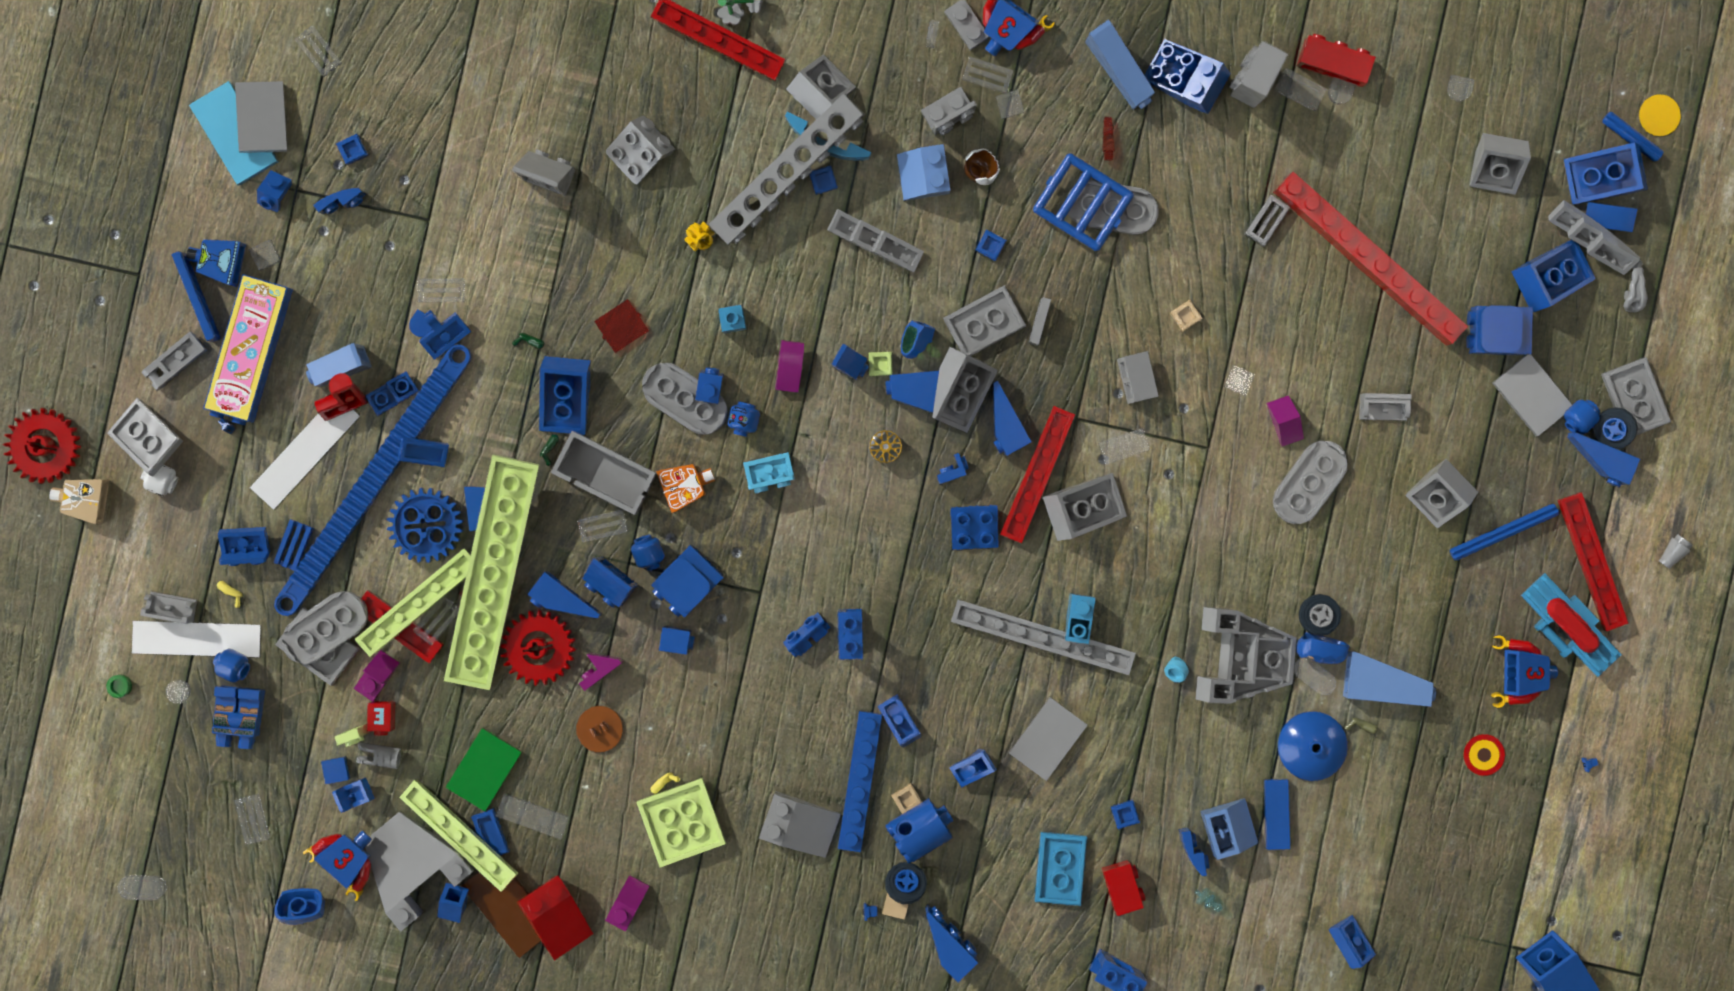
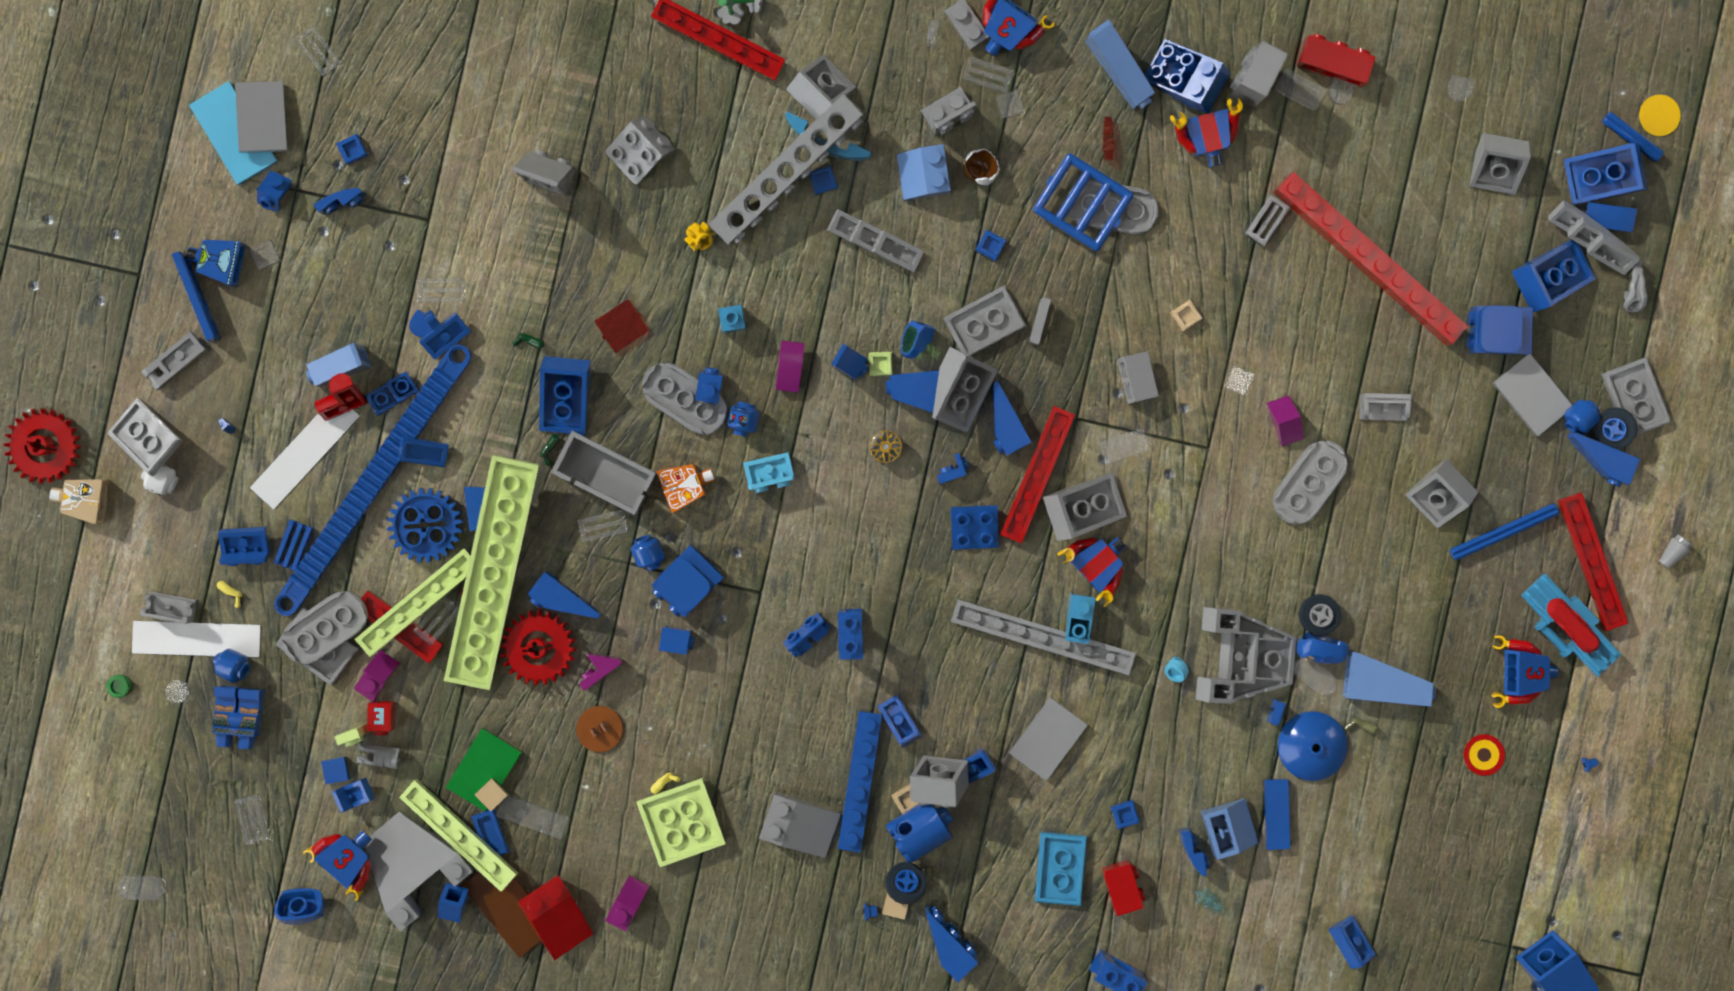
brick [203,274,293,425] -> none
blue slope [582,556,638,608] -> none
none -> tan tile [475,778,509,811]
none -> light grey brick [910,756,969,808]
none -> torso [1057,537,1126,607]
none -> torso [1170,98,1243,168]
none -> blue tile [1267,699,1286,725]

